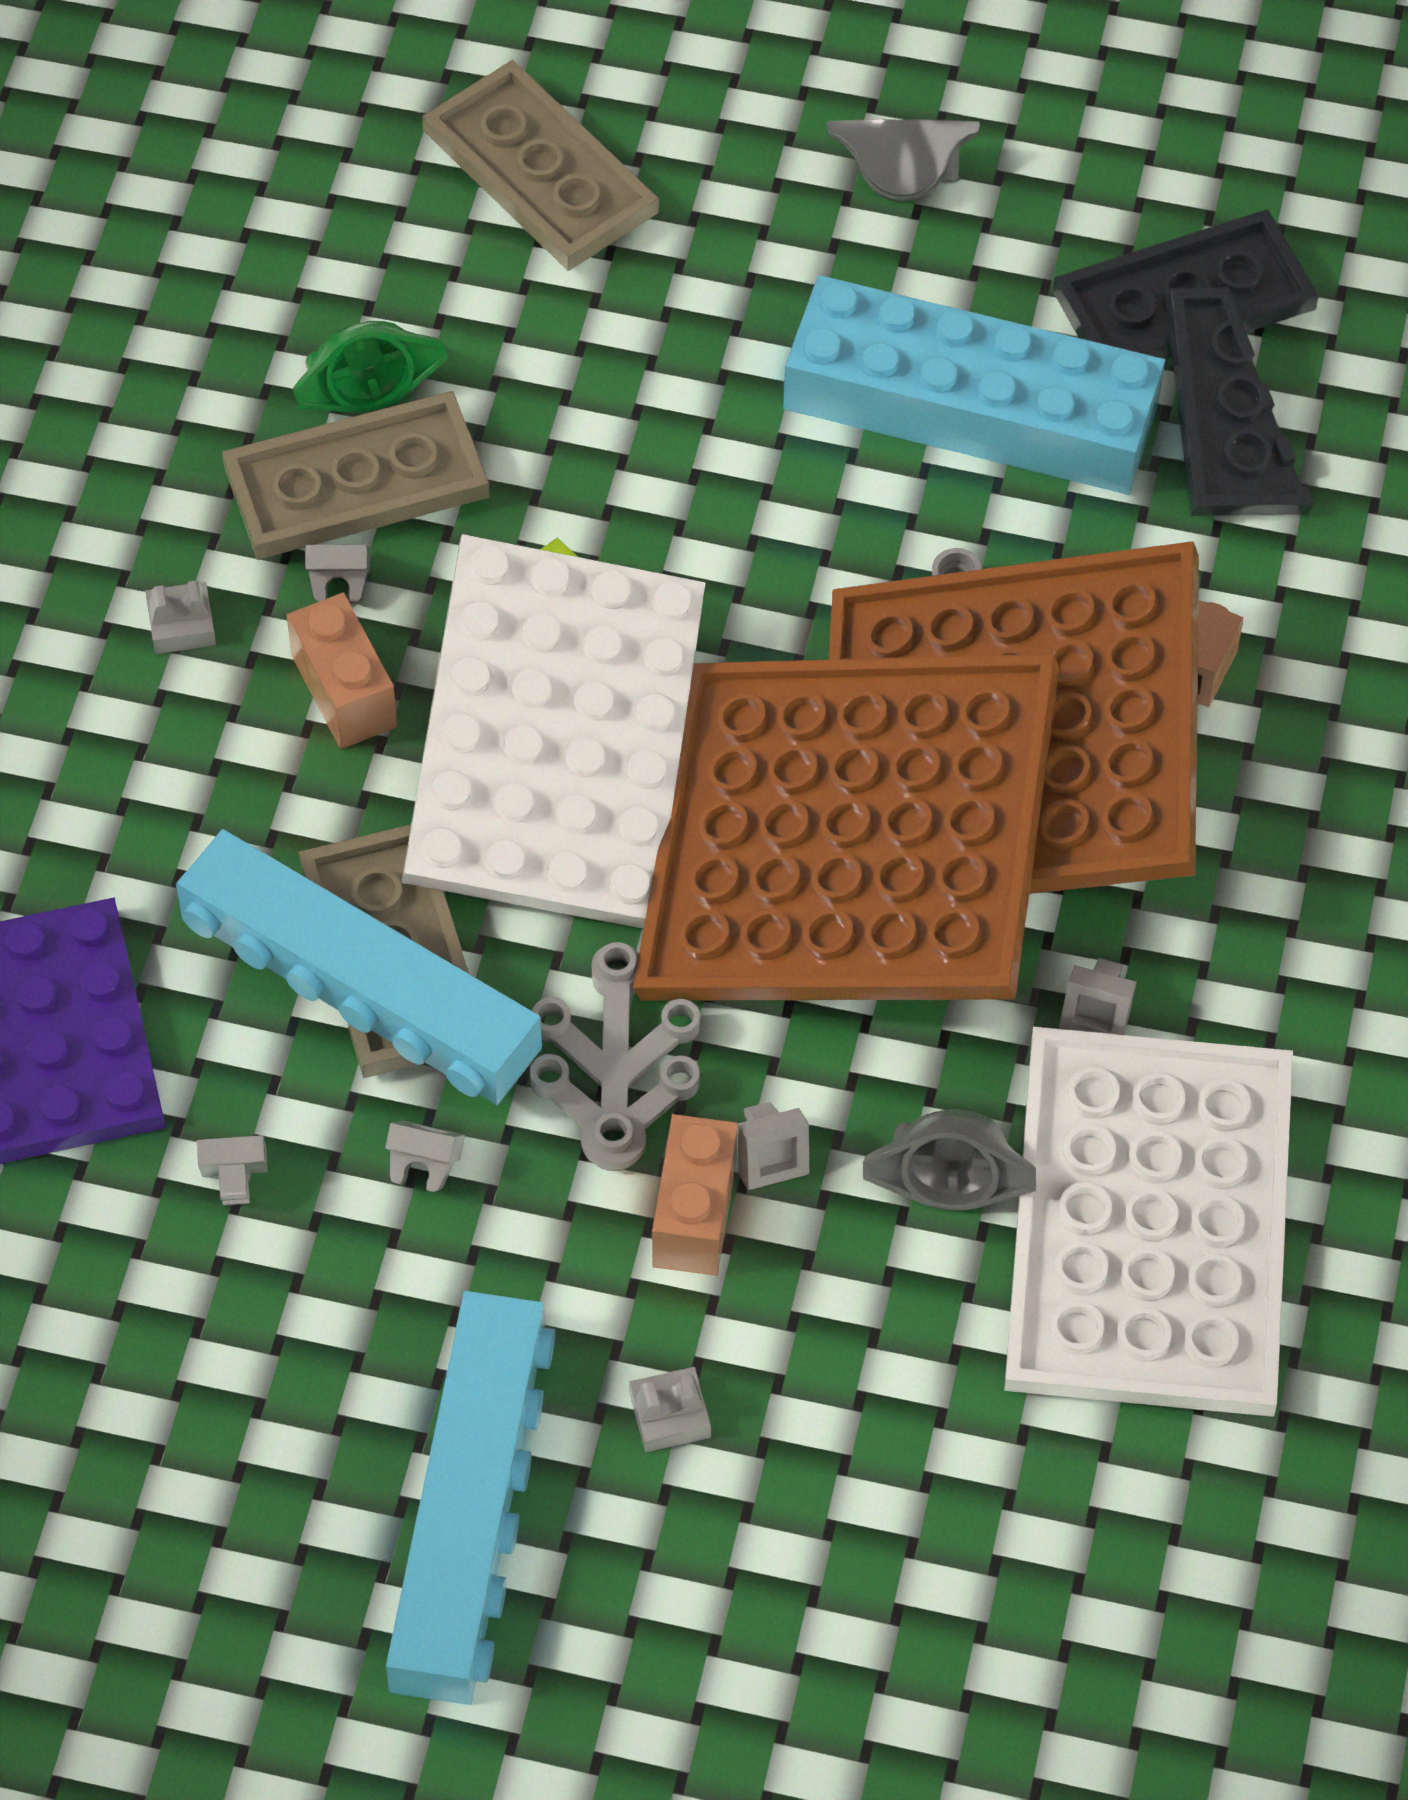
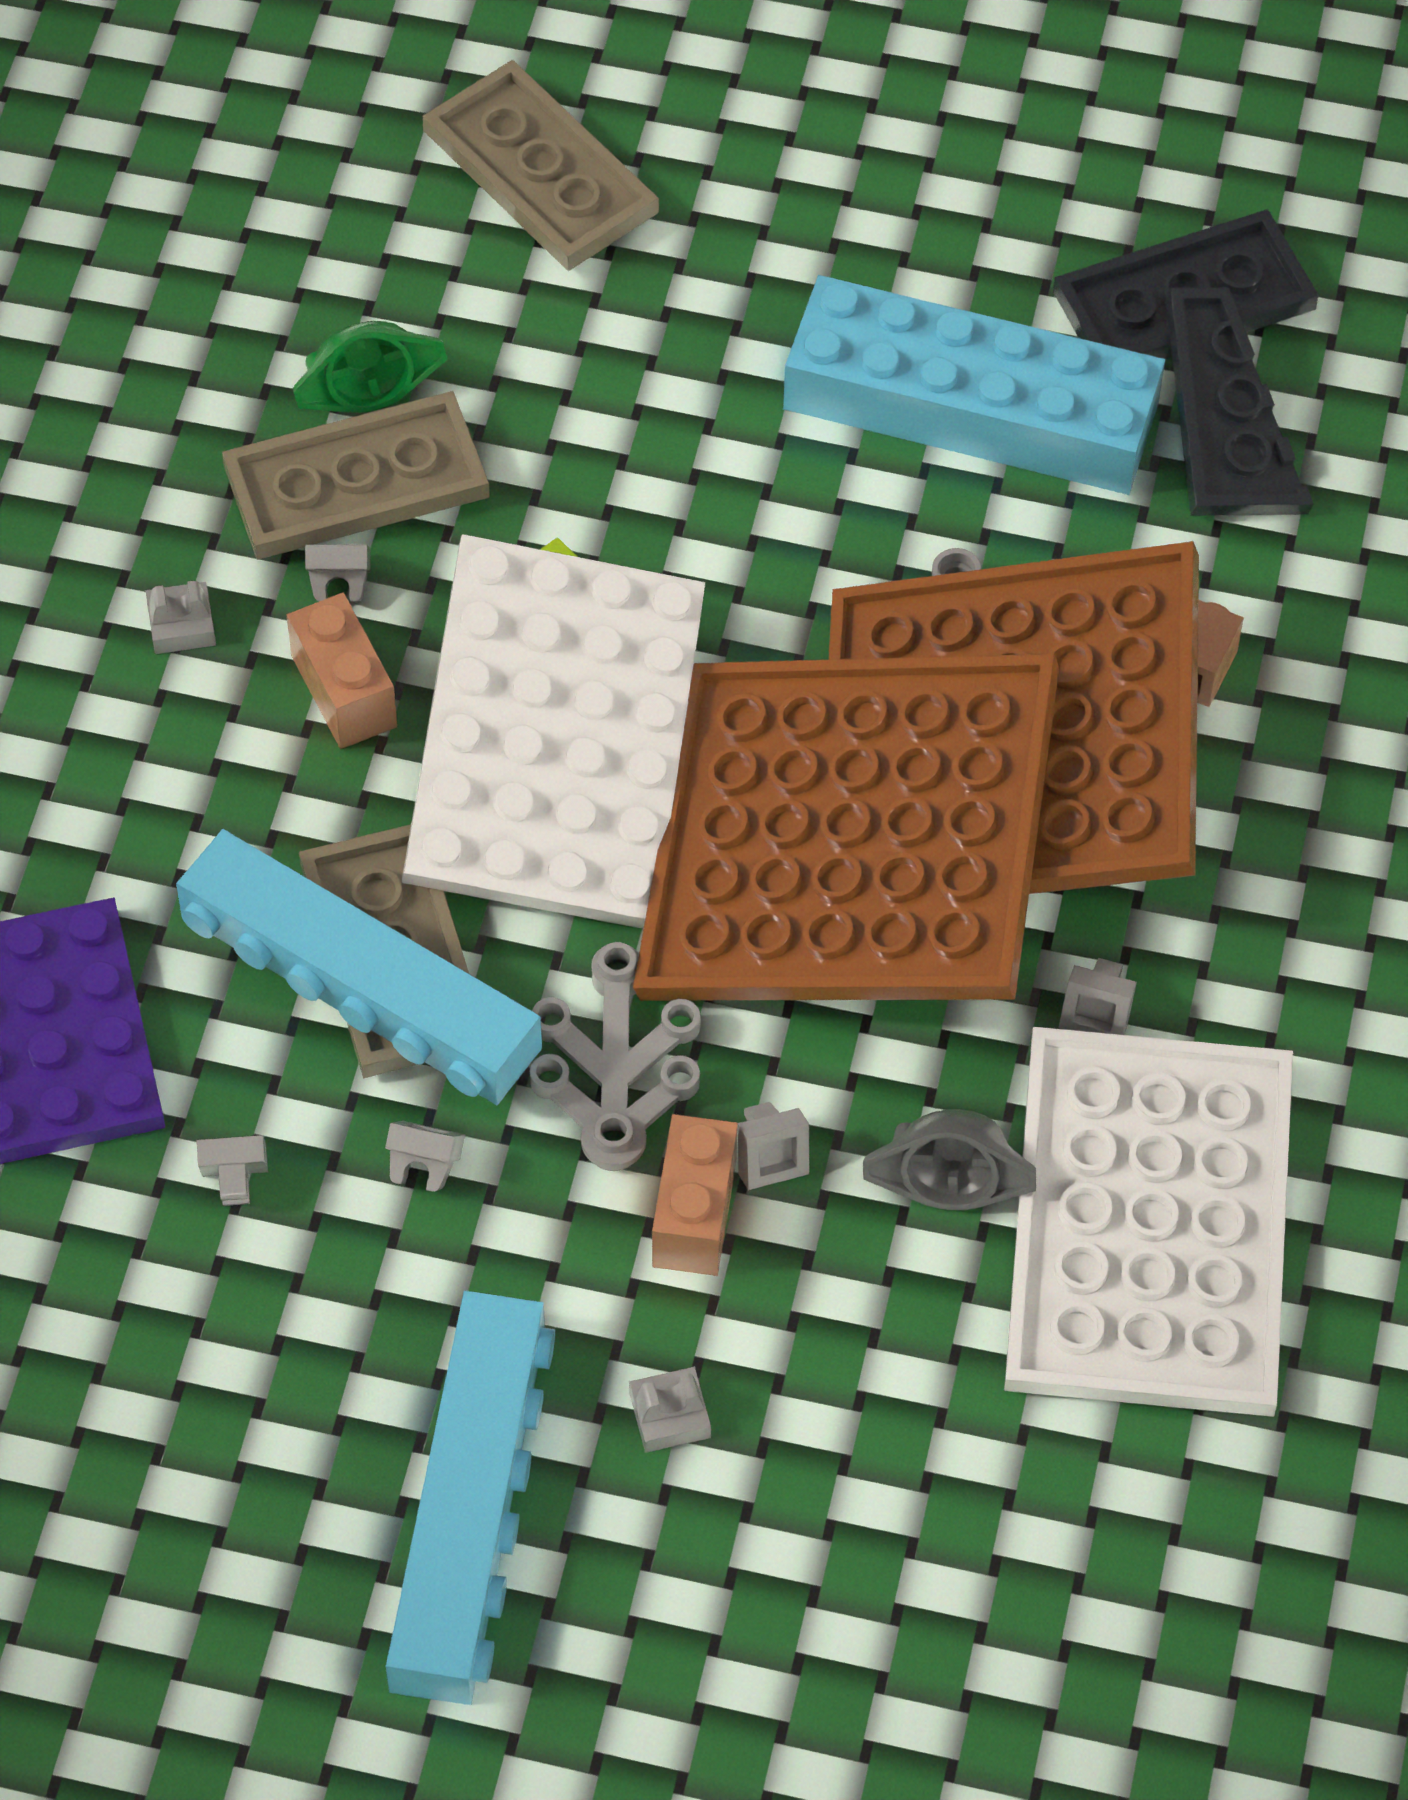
dark grey hat [827,119,980,202] -> none

